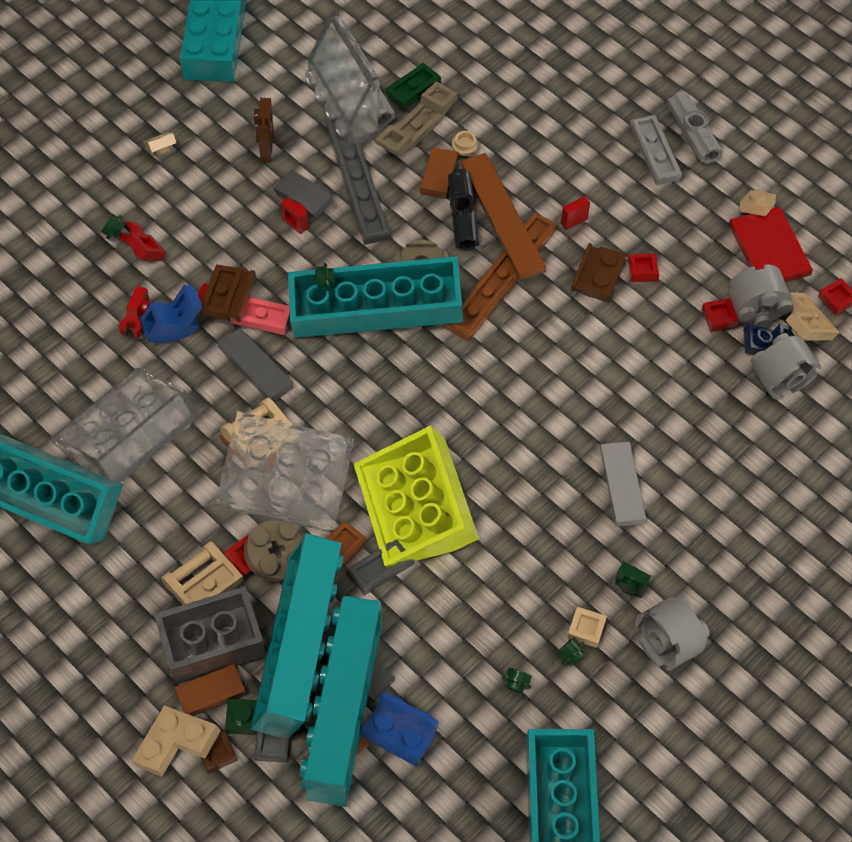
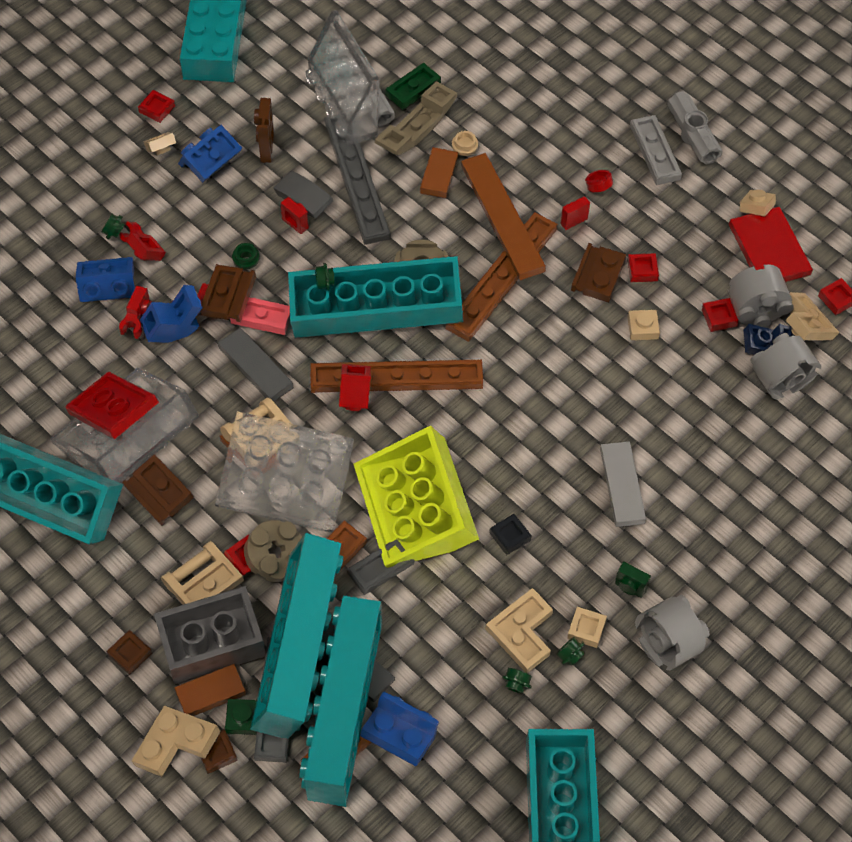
black piece [448,169,479,251] -> none
none -> red tile [65,372,159,440]
none -> blue bracket [76,257,135,302]
none -> reddish brown tile [106,630,153,675]
none -> reddish brown plate [122,454,194,526]
none -> red tile [138,90,175,123]
none -> blue bracket [178,125,243,183]
none -> dark green plate [232,243,260,269]
none -> dark orange tile [311,359,483,393]
none -> red brick [339,364,371,411]
none -> tan plate [485,588,553,673]
none -> black tile [489,514,532,556]
none -> red tile [585,170,613,192]
none -> tan plate [628,310,660,340]

